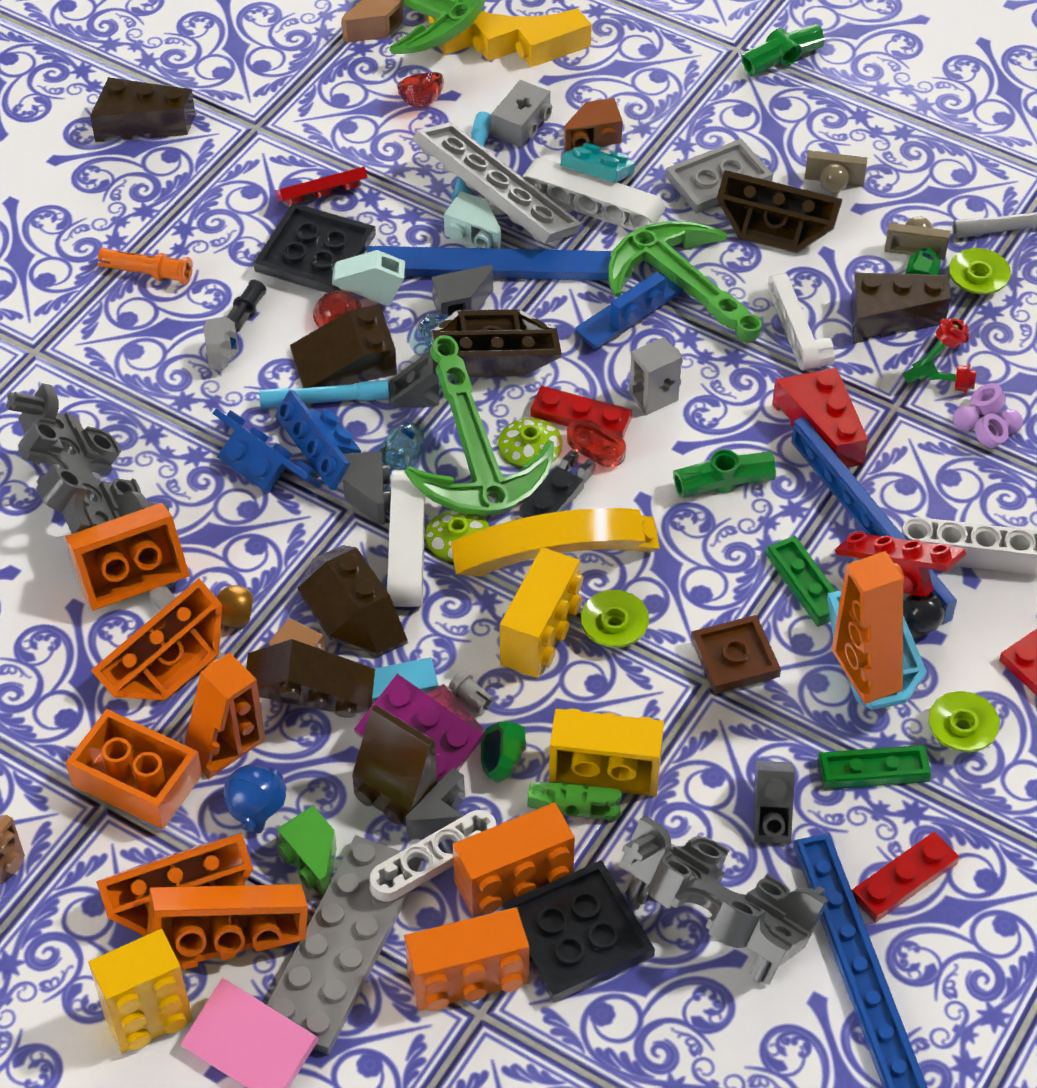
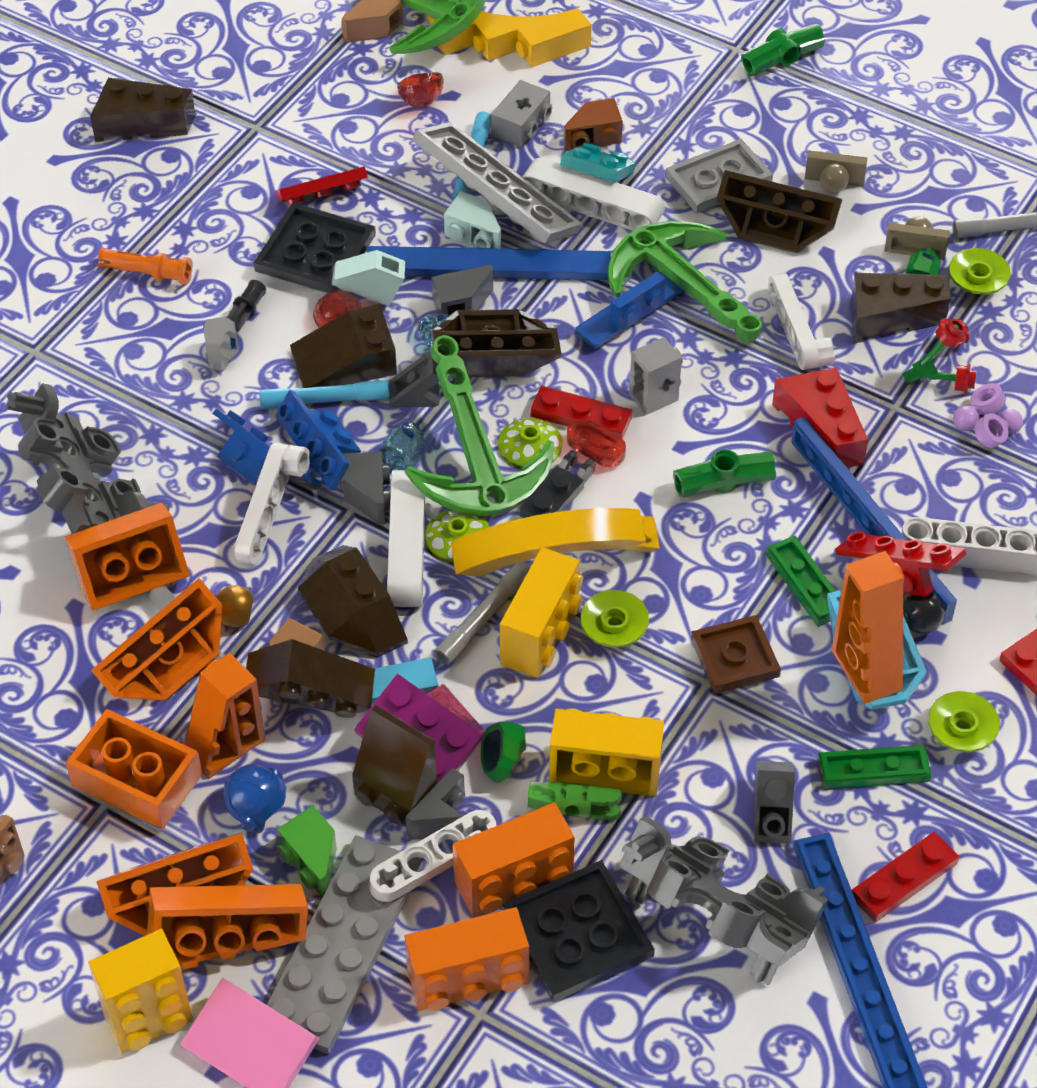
light grey pin [449,672,494,715] -> none
none -> white beam [234,442,310,564]
none -> light grey piece [434,561,530,665]

